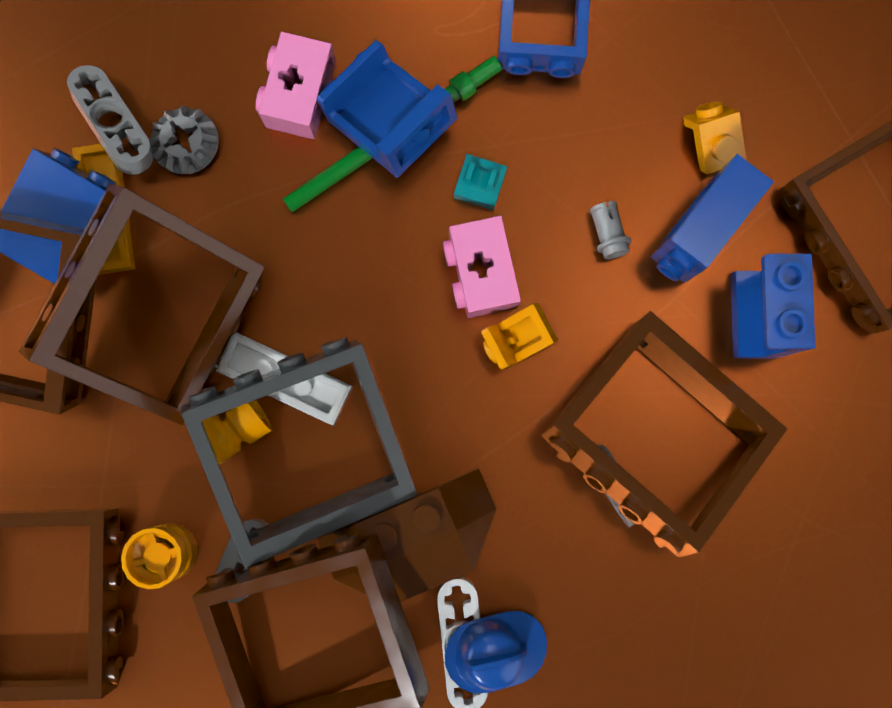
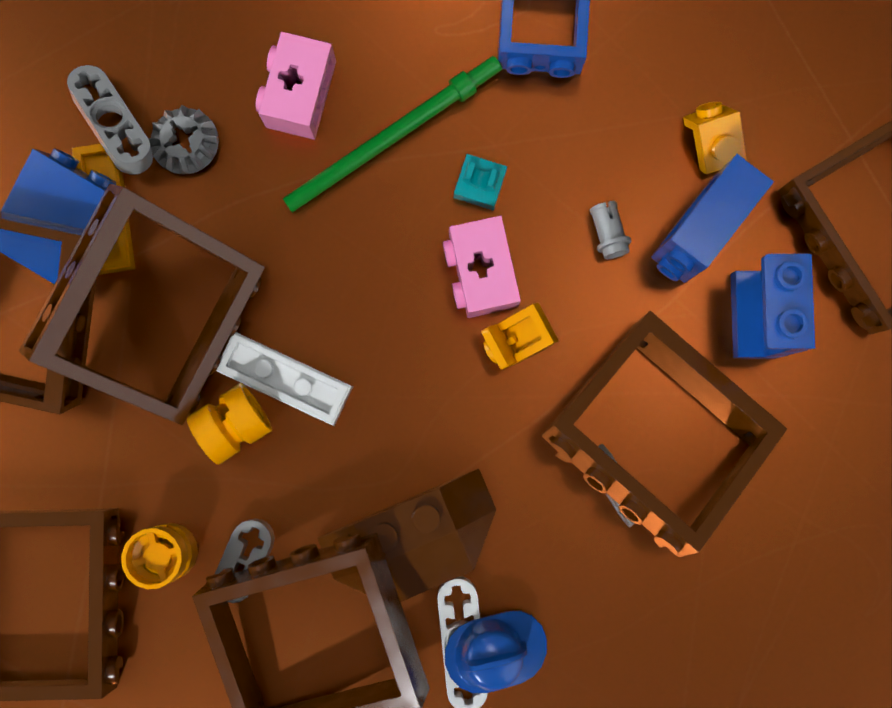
dark grey window [181,336,418,568] -> none
blue panel [317,40,458,178] -> none

